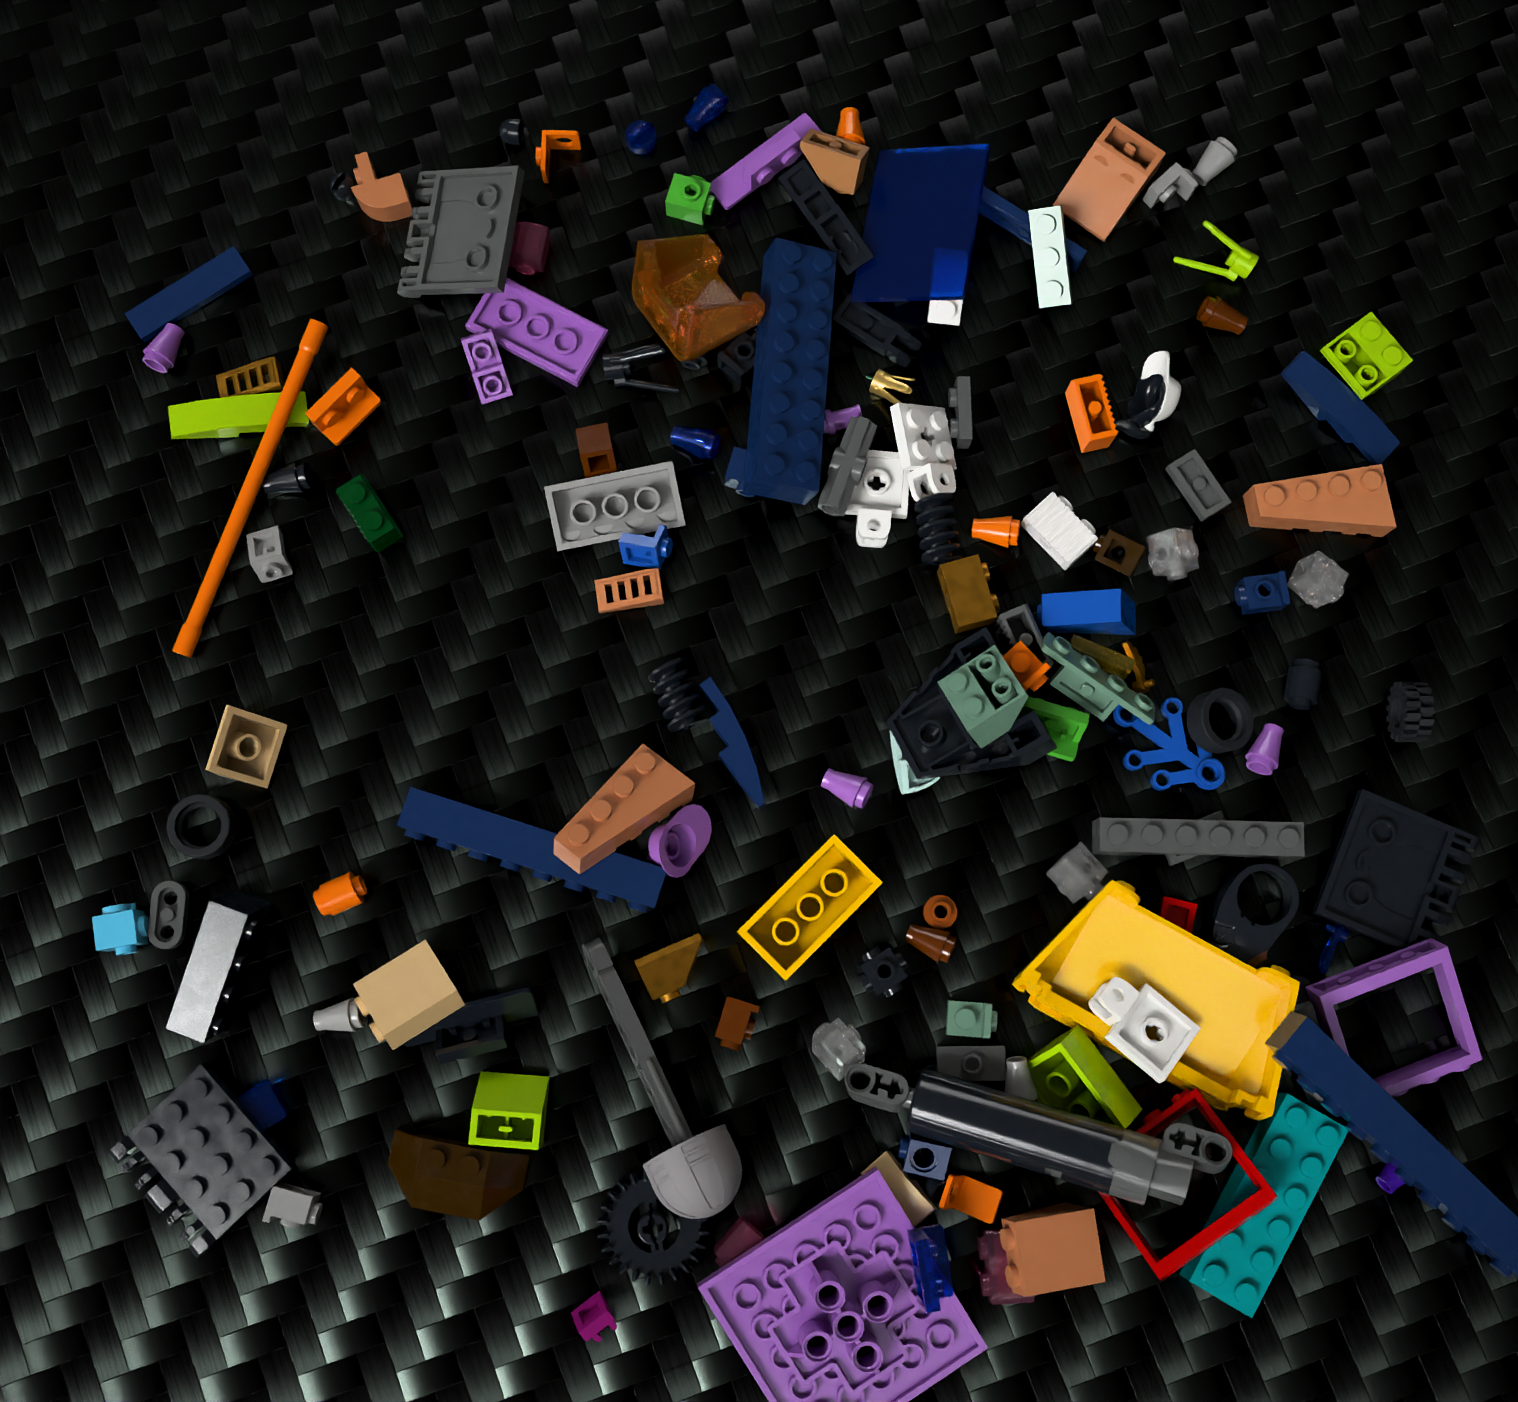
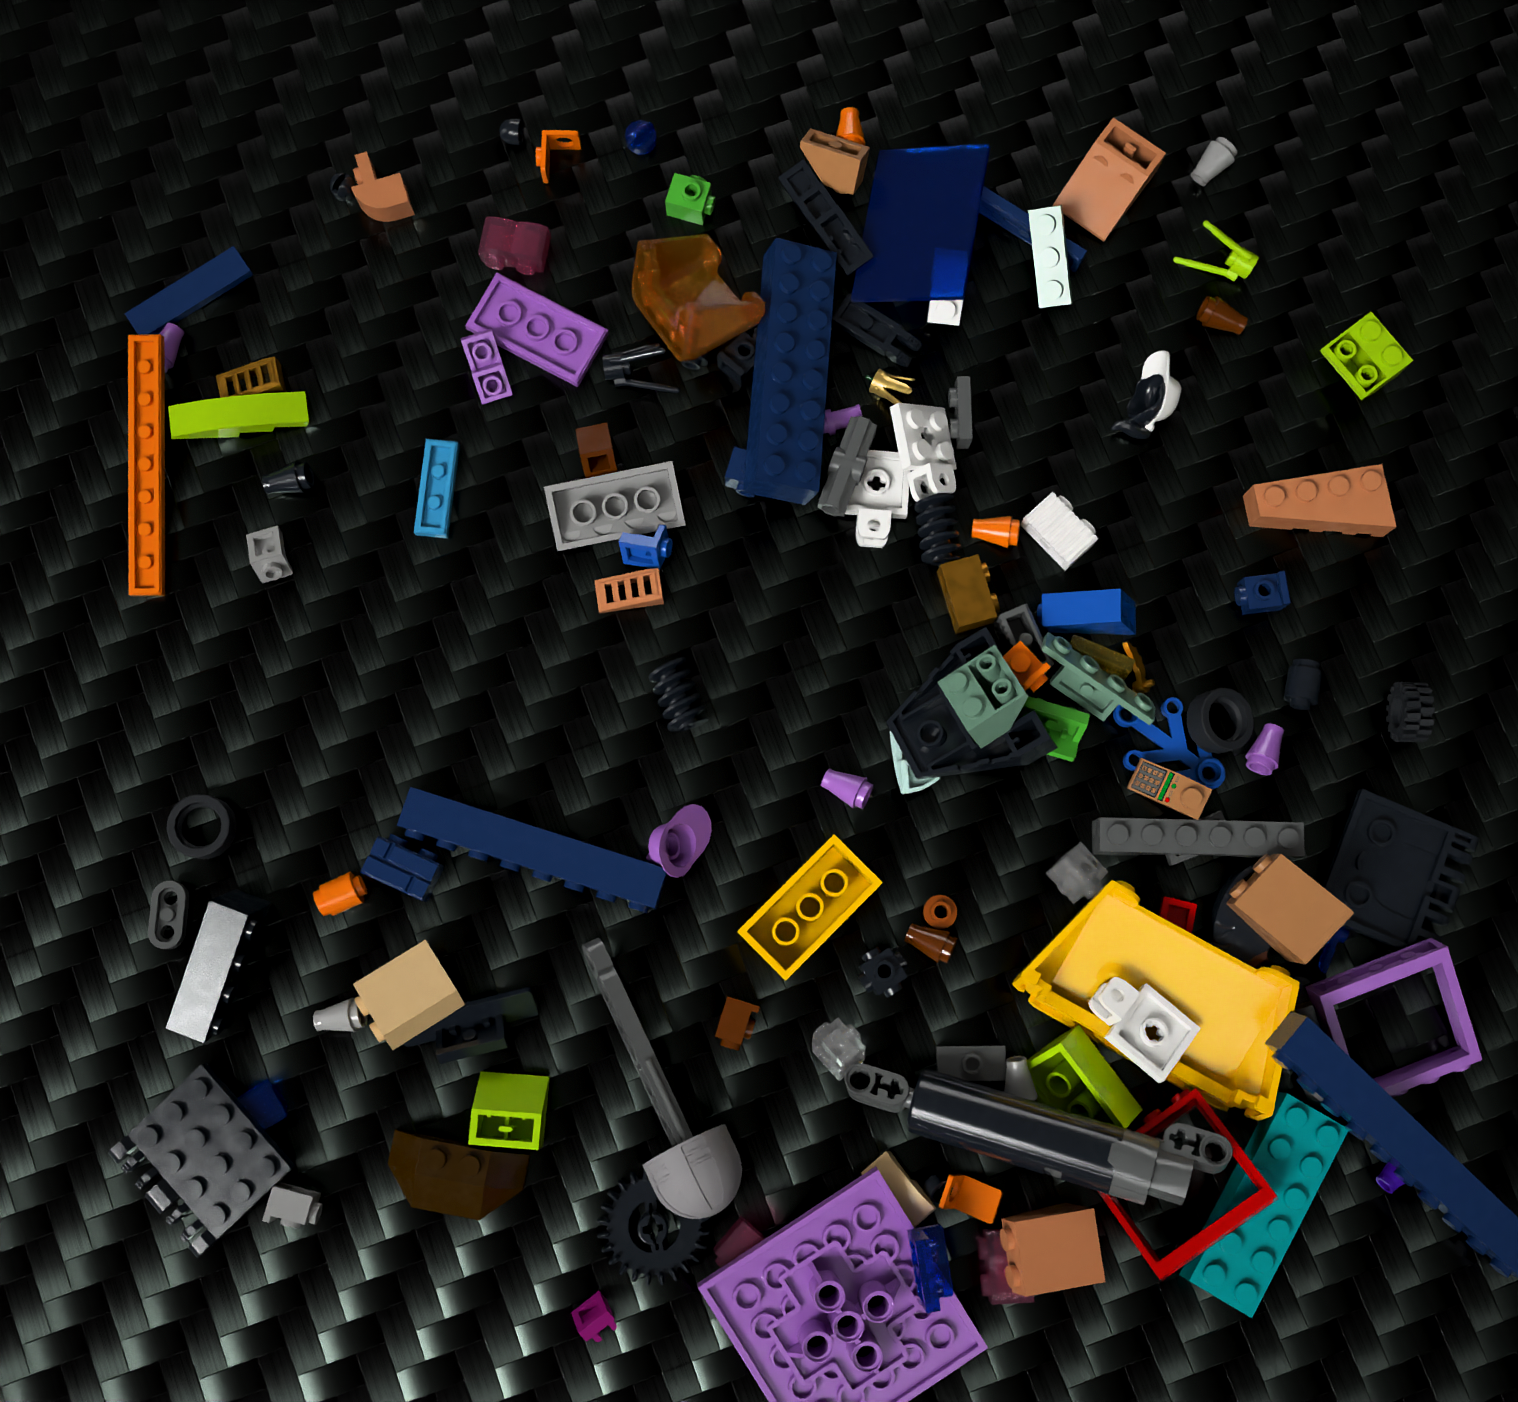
medium azure brick [92,903,149,956] -> none
orange piece [172,319,329,658] -> none
tan slope [205,705,287,788] -> none
orange bracket [305,367,381,446] -> none
dark green brick [336,474,404,552] -> none
dark grey hinge [397,165,525,298] -> none
nougat wedge [554,744,695,874] -> none
pearl gold slope [635,933,703,1003] -> none
clear blue cone [670,425,721,460] -> none
clear blue cone [683,83,729,132] -> none
dark blue slope [700,677,765,810] -> none
medium lavender bracket [711,113,822,210] -> none
dark blue brick [897,1132,952,1181] -> none
sand green bracket [945,1000,997,1038] -> none
orange brick [1065,374,1119,453] -> none
dark brown brick [1093,530,1148,578] -> none
light grey bracket [1142,162,1198,208] -> none
clear brick [1147,527,1199,580] -> none
dark grey plate [1165,449,1231,522] -> none
dark blue slope [1281,351,1400,466] -> none
clear brick [1287,551,1349,608] -> none
none -> orange tile [128,334,165,596]
none -> dark blue brick [361,833,444,902]
none -> dark azure tile [414,439,460,538]
none -> medium nougat slope [1127,758,1212,820]
none -> medium nougat slope [1226,854,1354,964]

